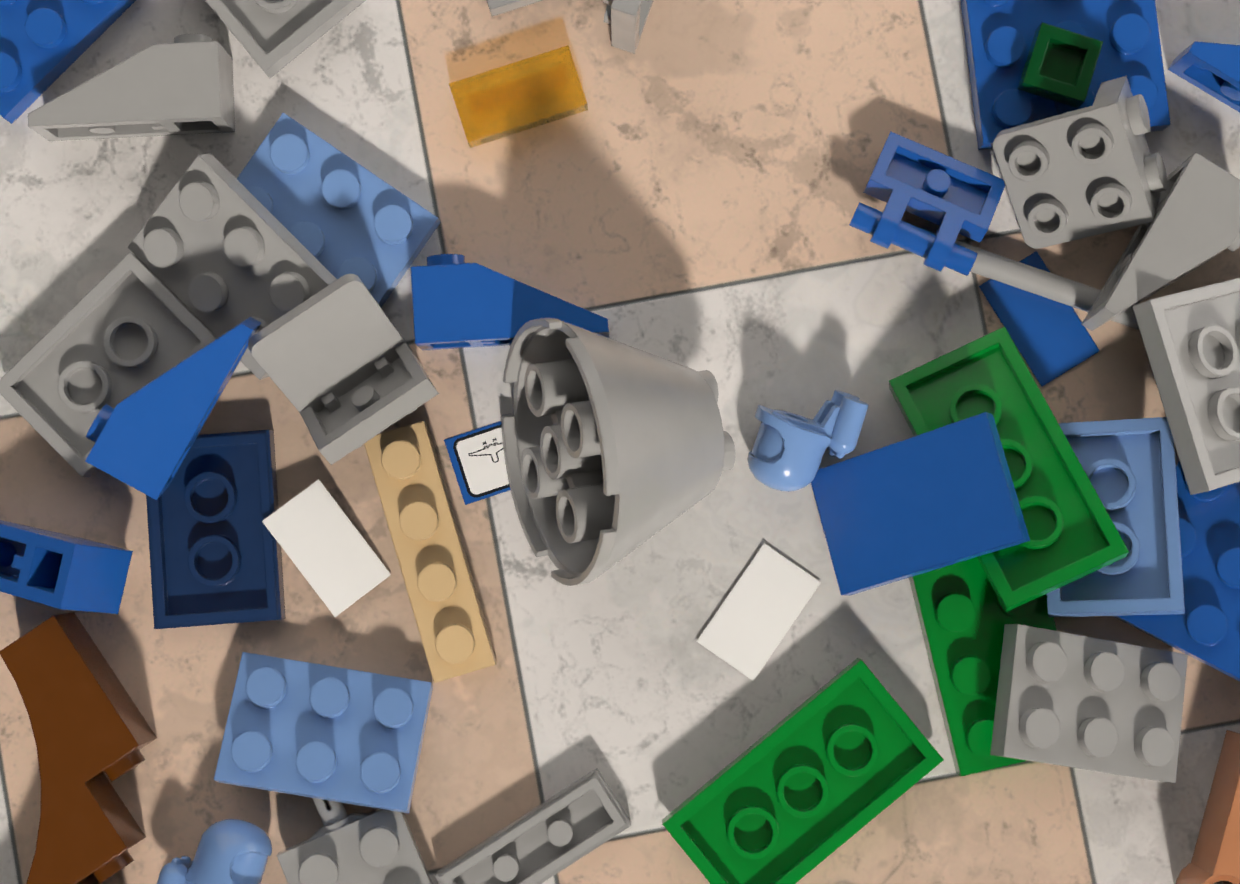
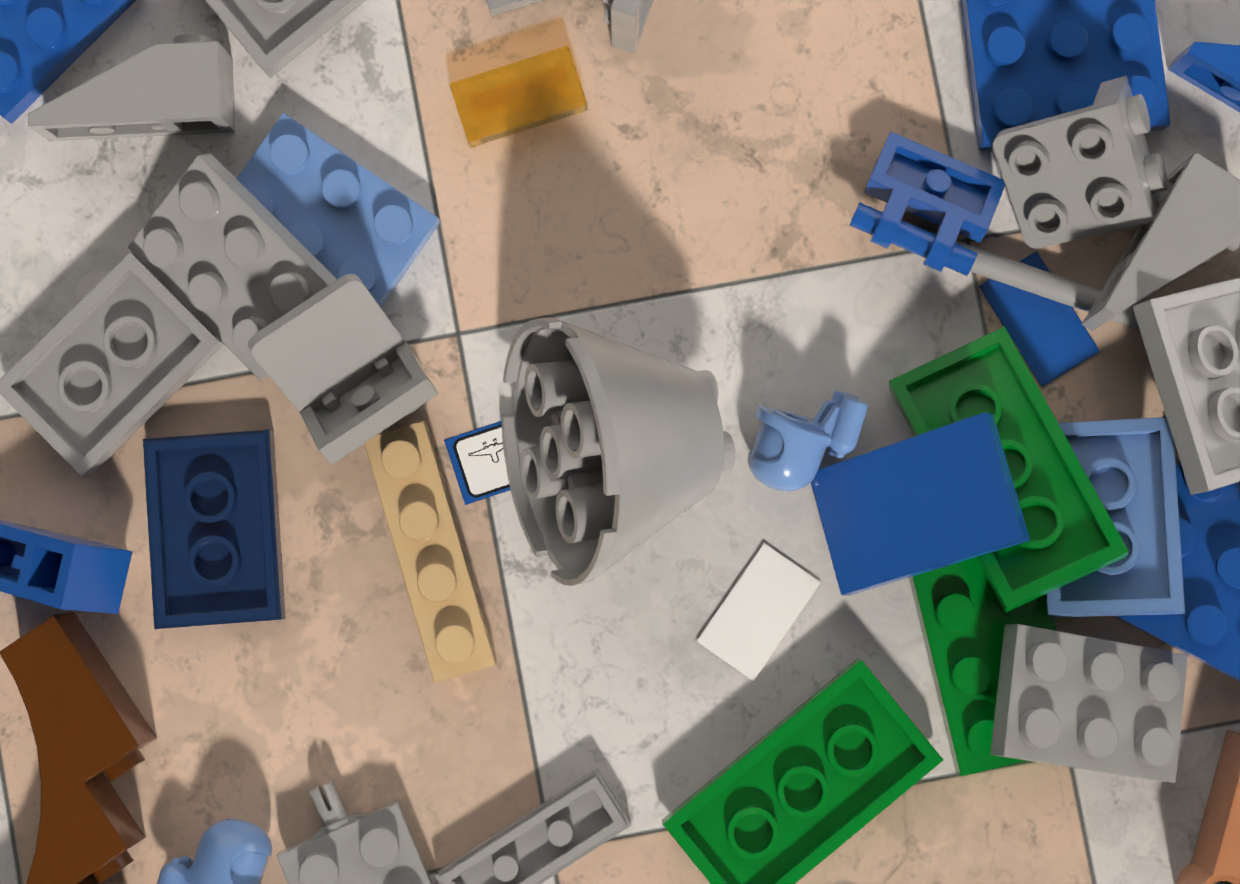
blue slope [85,317,261,500] -> none
medium blue plate [214,652,433,813] -> none
white sticker [262,479,391,617] -> none
blue slope [411,254,609,351] -> none
dark green tile [1017,22,1103,108] -> none

